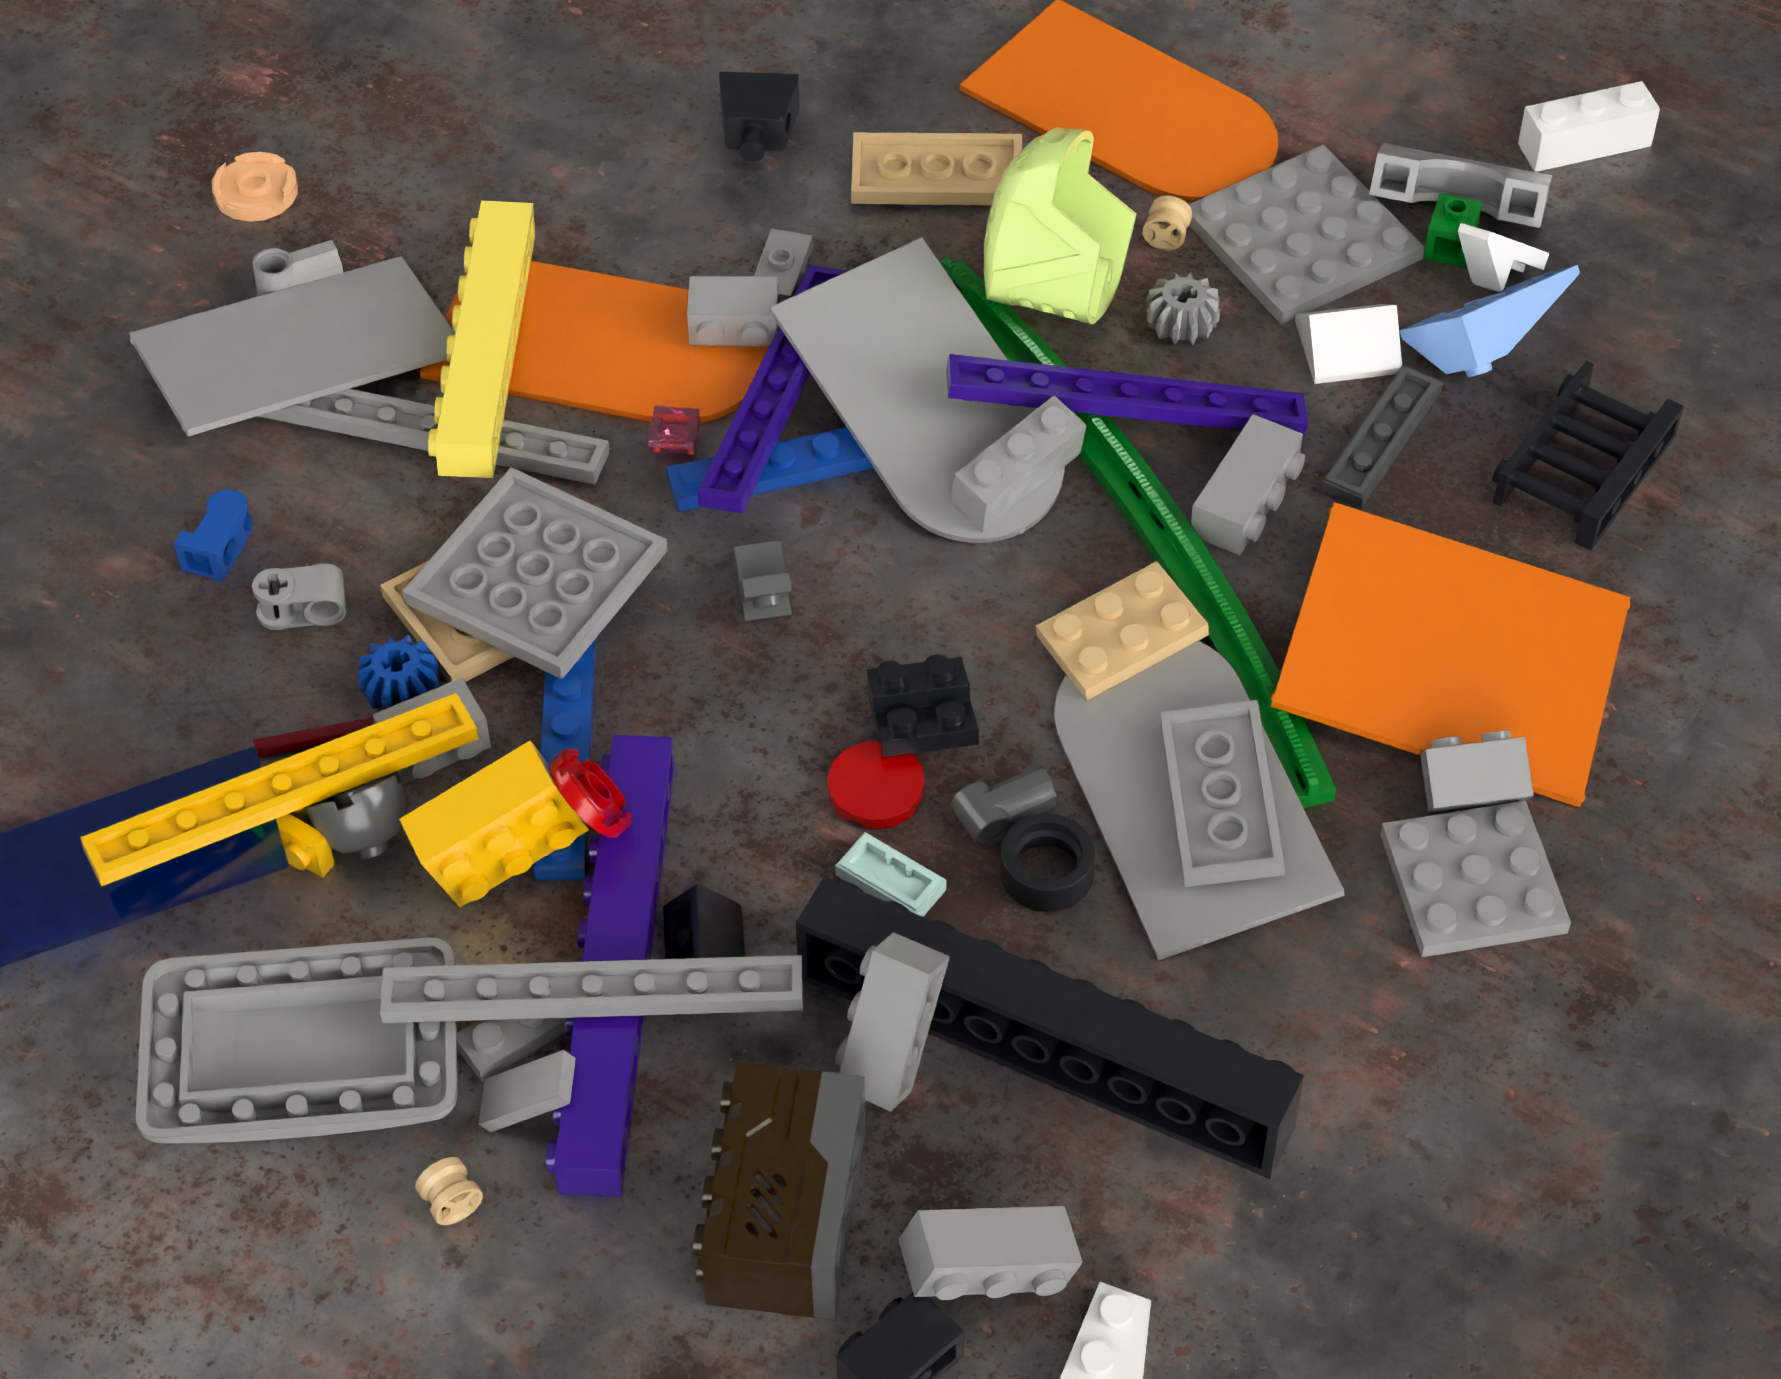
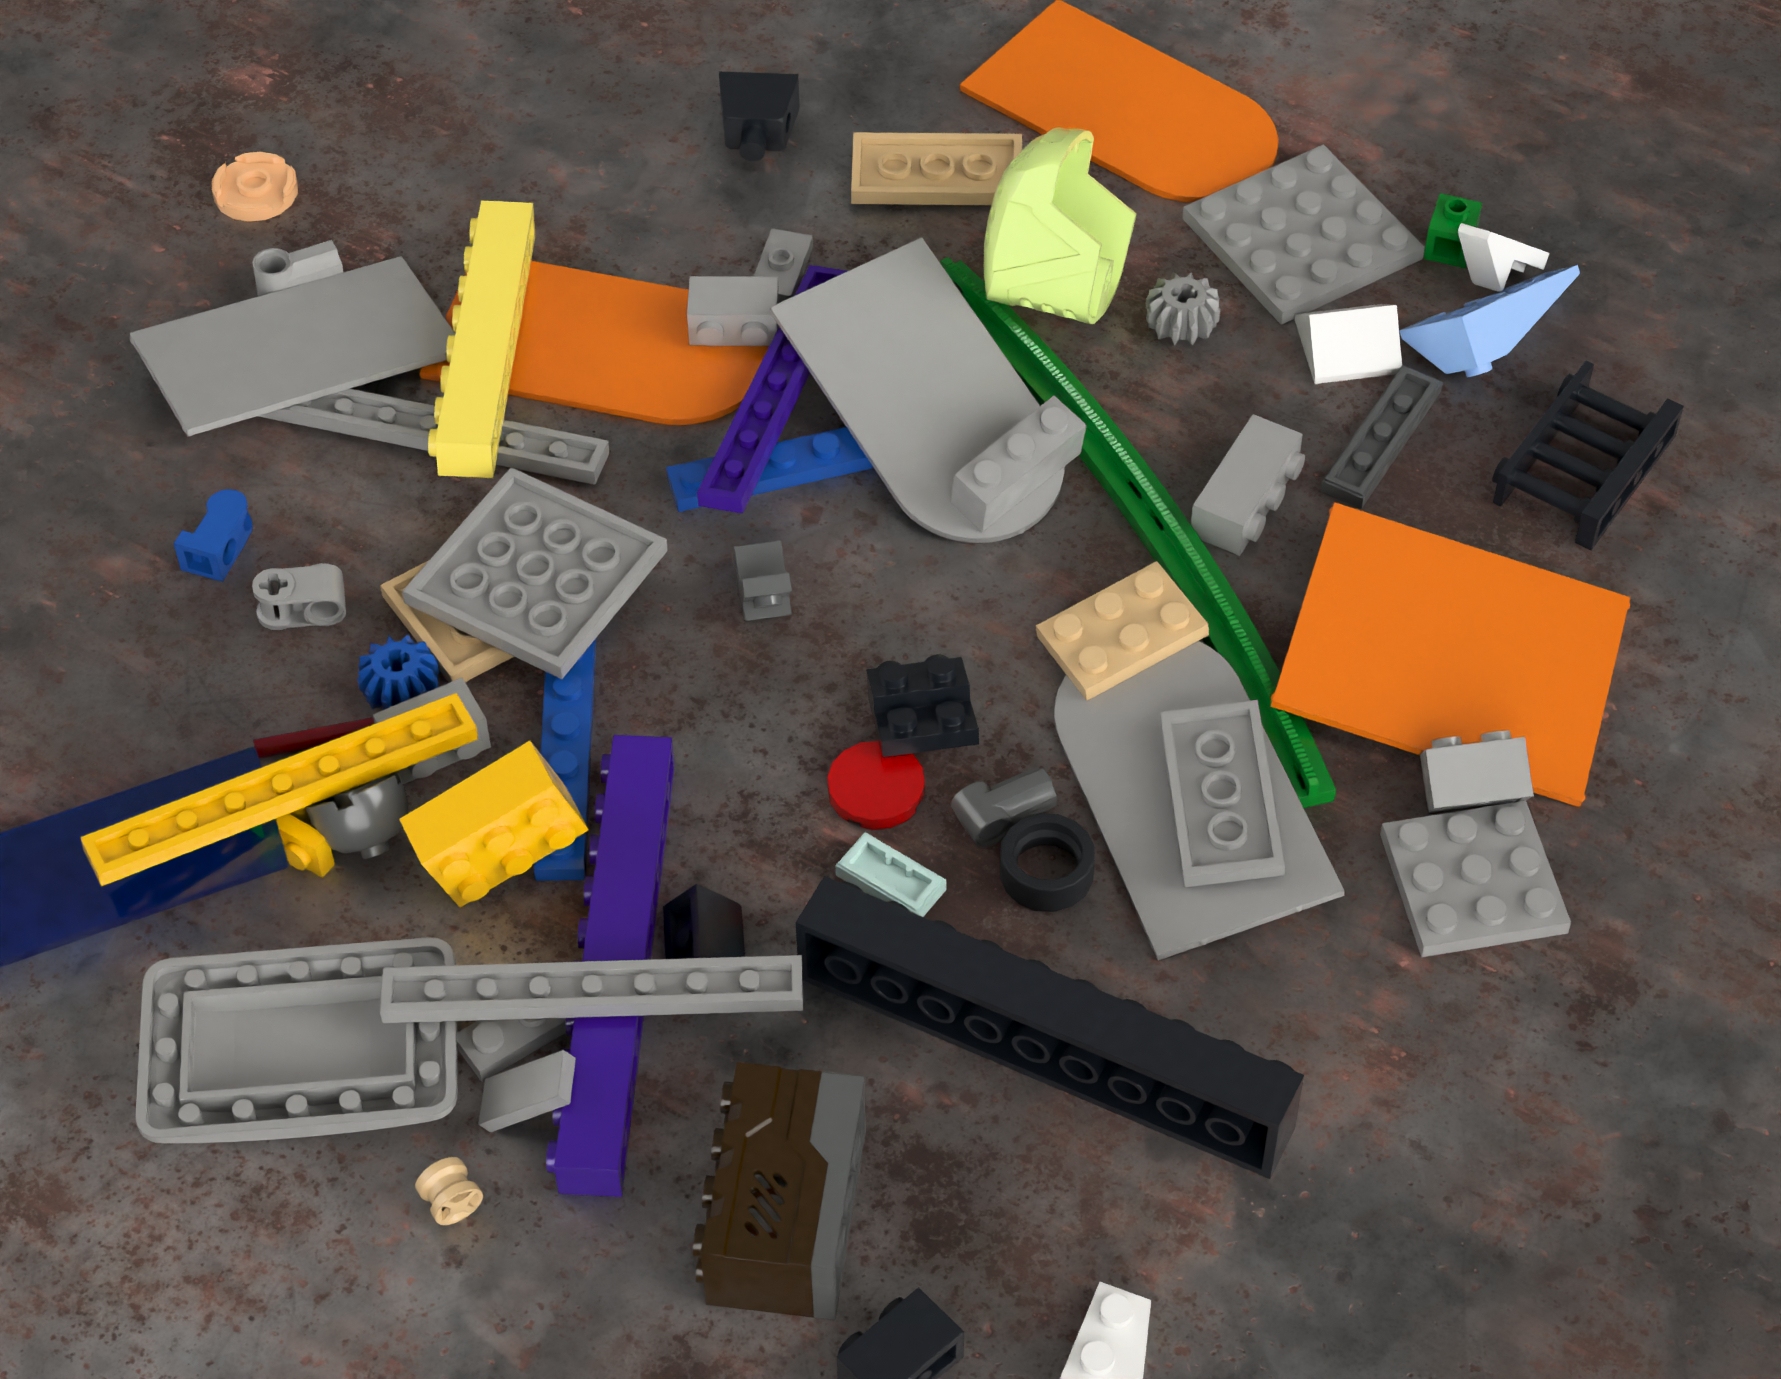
red tile [549,749,632,838] -> none
clear pink plate [648,406,700,455] -> none
light grey brick [835,932,950,1112] -> none
light grey brick [898,1206,1083,1300] -> none
dark purple plate [946,354,1309,437] -> none
tan wheel [1142,195,1192,251] -> none
light grey arch [1369,143,1552,228] -> none
white brick [1518,81,1660,172] -> none

